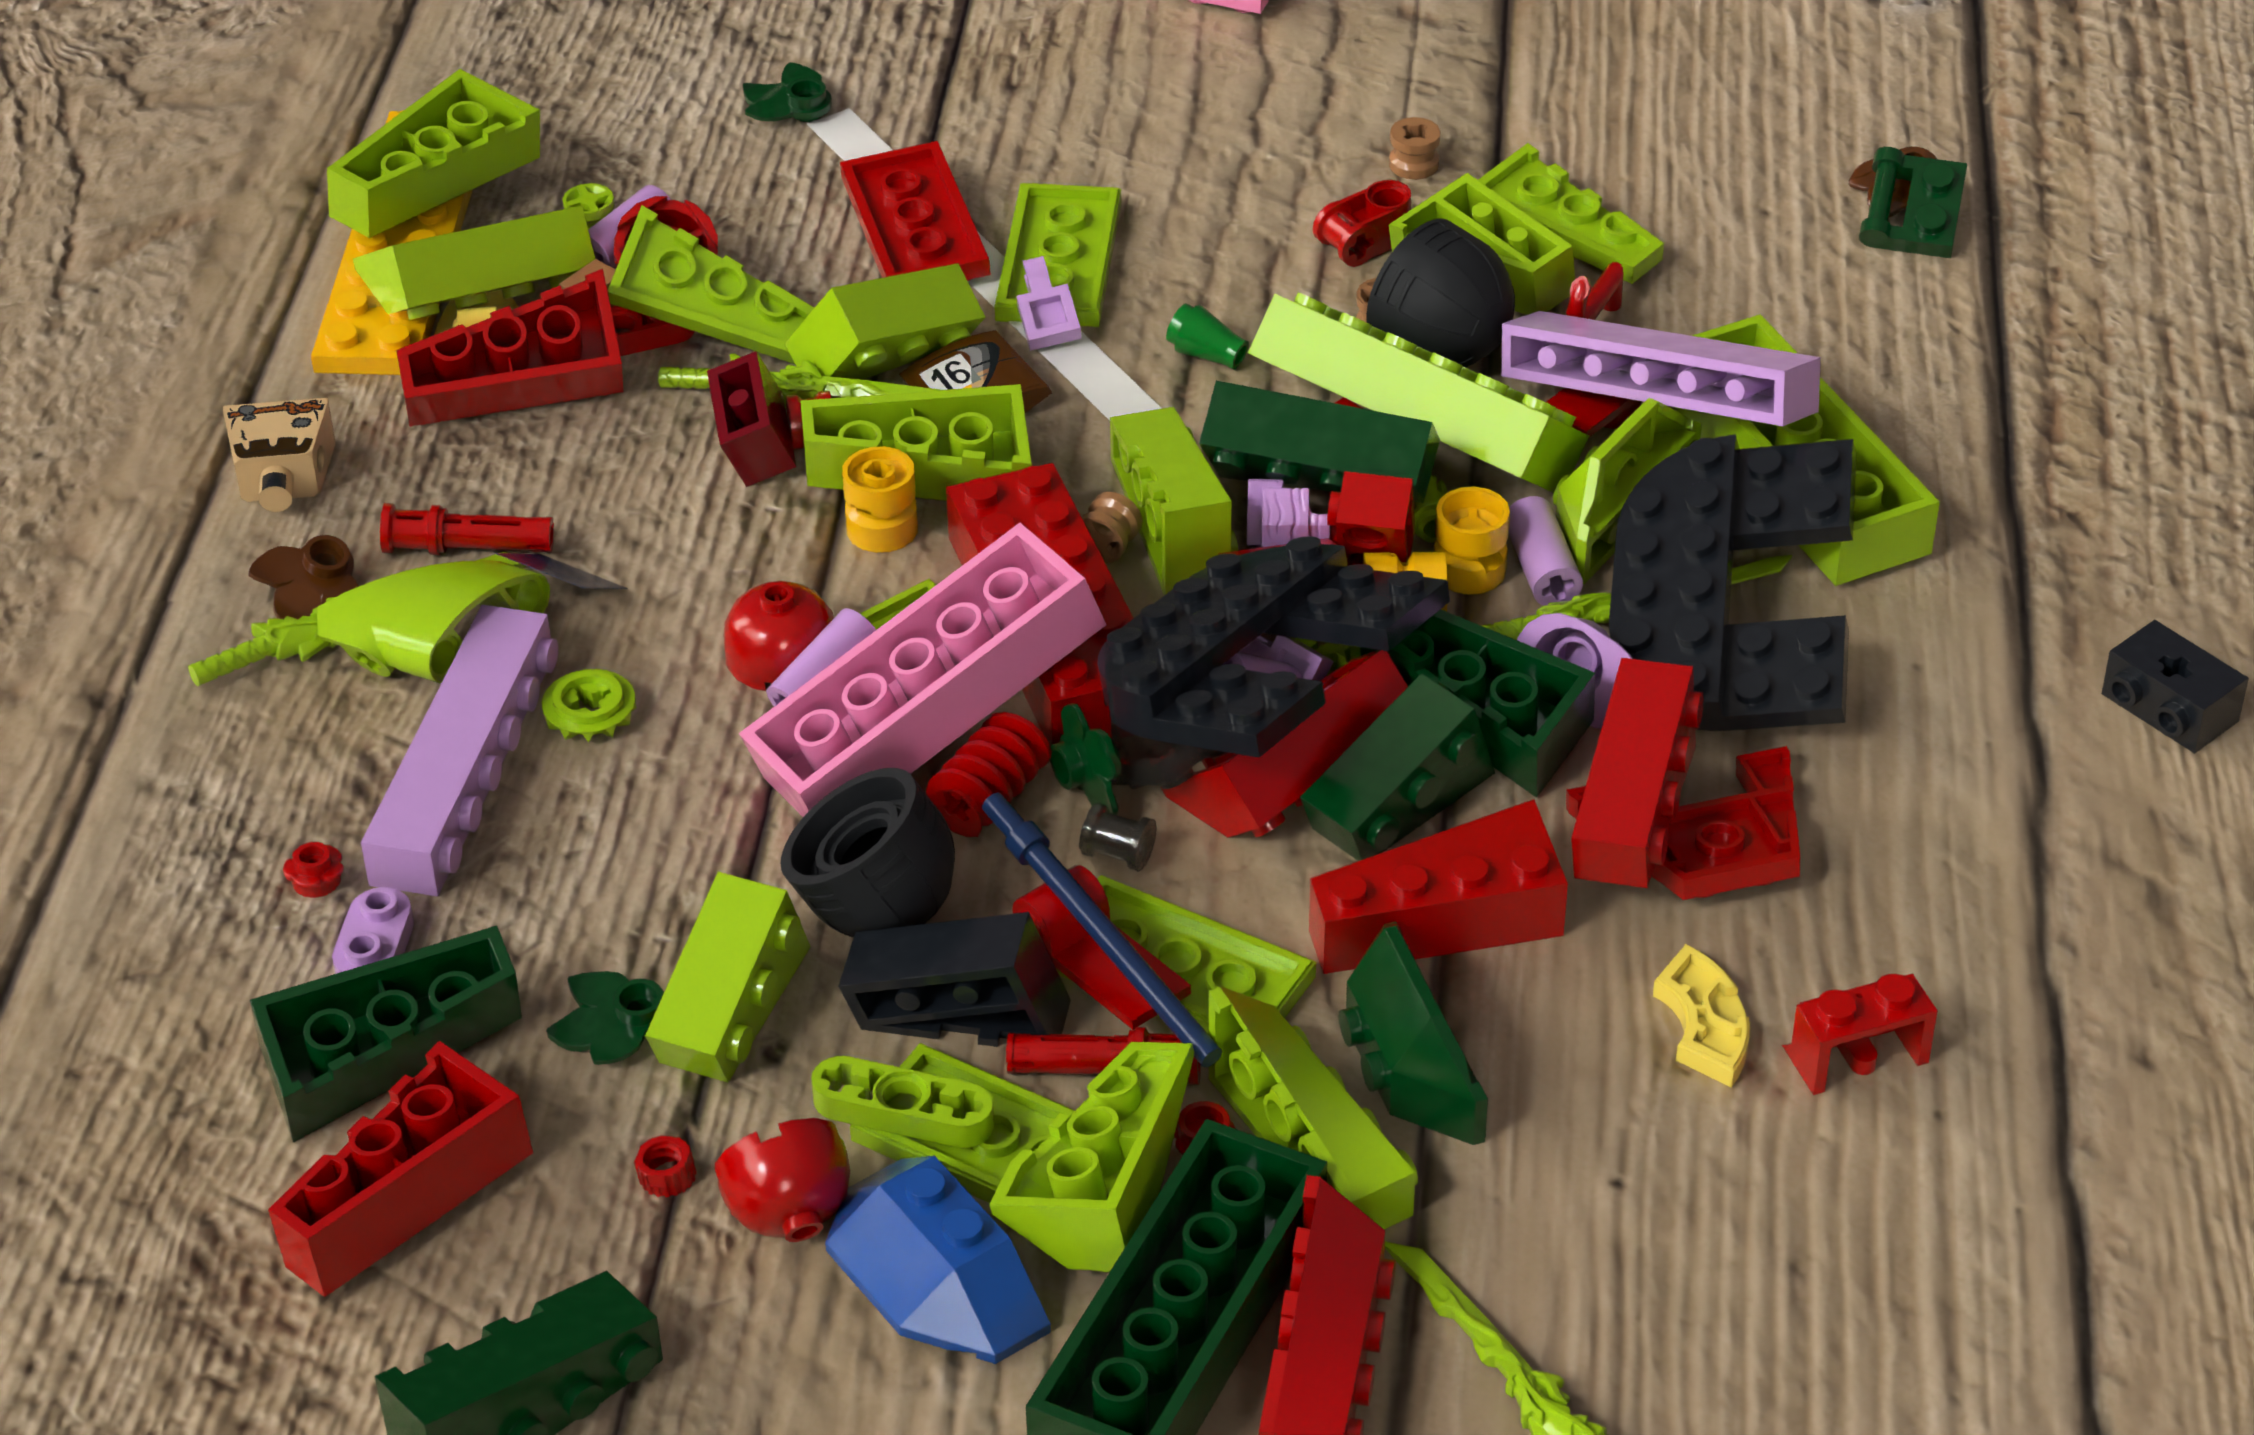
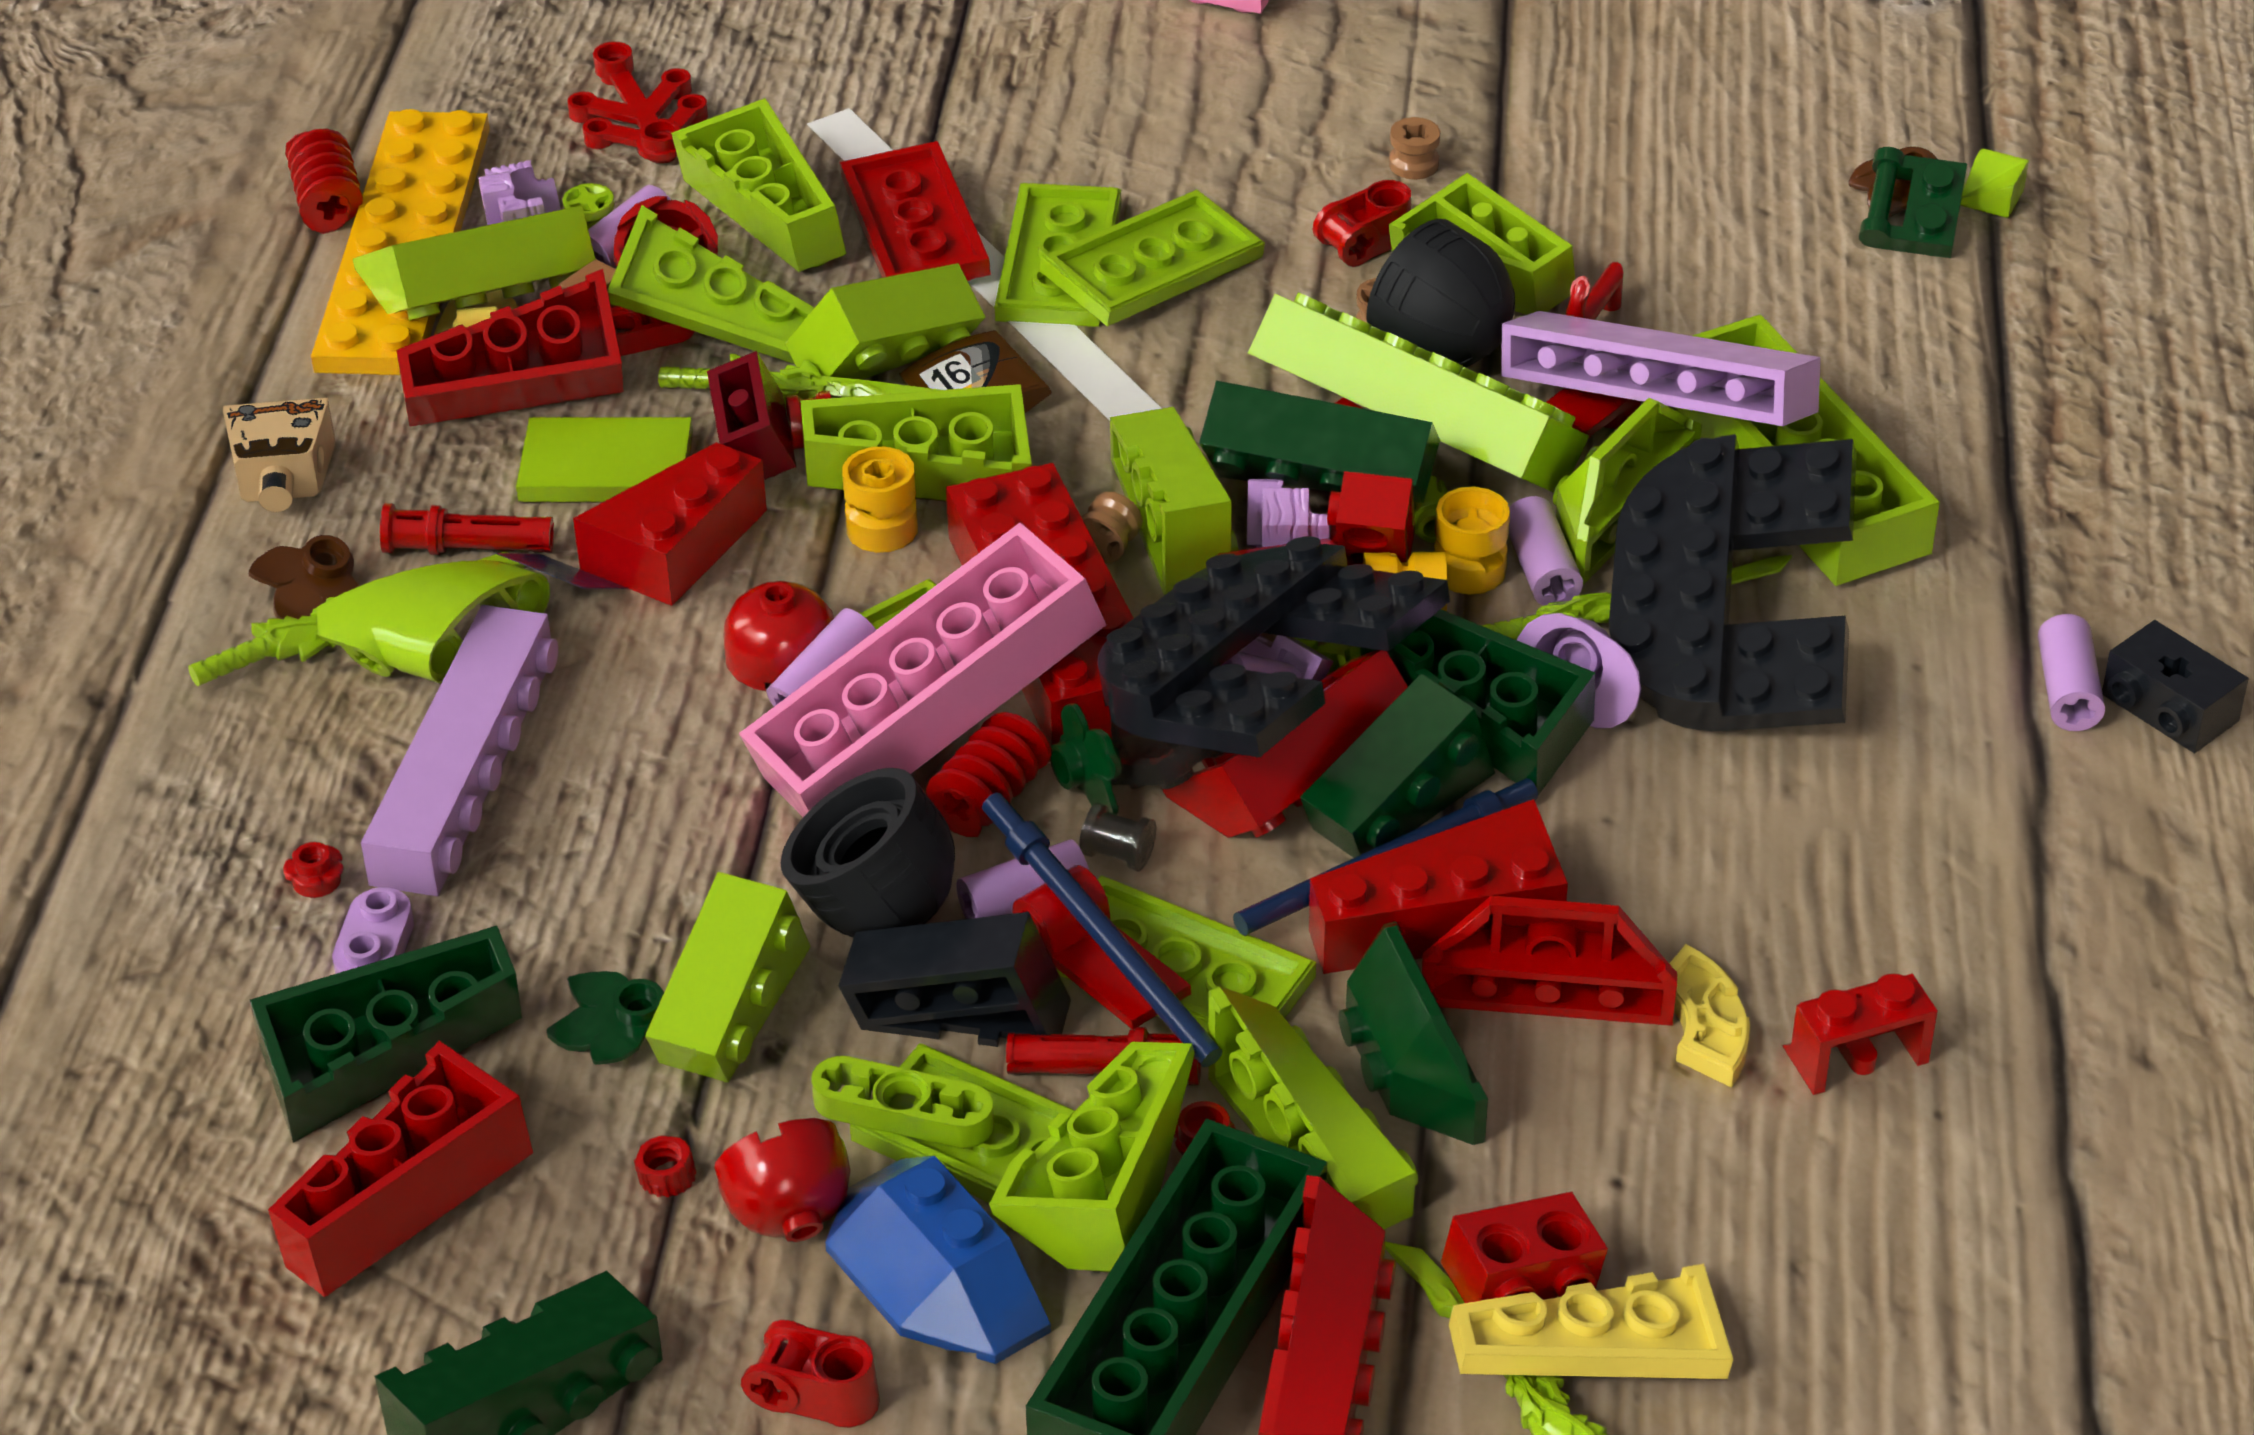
lime wedge [327,69,540,238] -> none
lime gear [542,669,637,743] -> none
dark green plate [742,62,832,122] -> none
lavender plate [1016,256,1082,351] -> none
green cone [1166,303,1249,370] -> none
lime wing [1478,143,1664,284] -> none
red wing [1566,746,1800,900] -> none
red wedge [1571,658,1704,888] -> none
none -> red piece [285,128,363,234]
none -> lavender hair [478,160,561,225]
none -> lime tile [516,417,693,502]
none -> red plant [567,42,708,164]
none -> red wedge [573,442,767,606]
none -> lime wedge [671,98,847,272]
none -> red piece [741,1320,880,1428]
none -> lavender piece [956,839,1089,919]
none -> lime tile [1040,189,1265,327]
none -> dark blue bar [1233,778,1538,936]
none -> red wedge [1422,896,1678,1026]
none -> red brick [1441,1191,1608,1303]
none -> light yellow wing [1449,1264,1733,1379]
none -> lime slope [1961,149,2029,218]
none -> lavender piece [2038,614,2105,731]

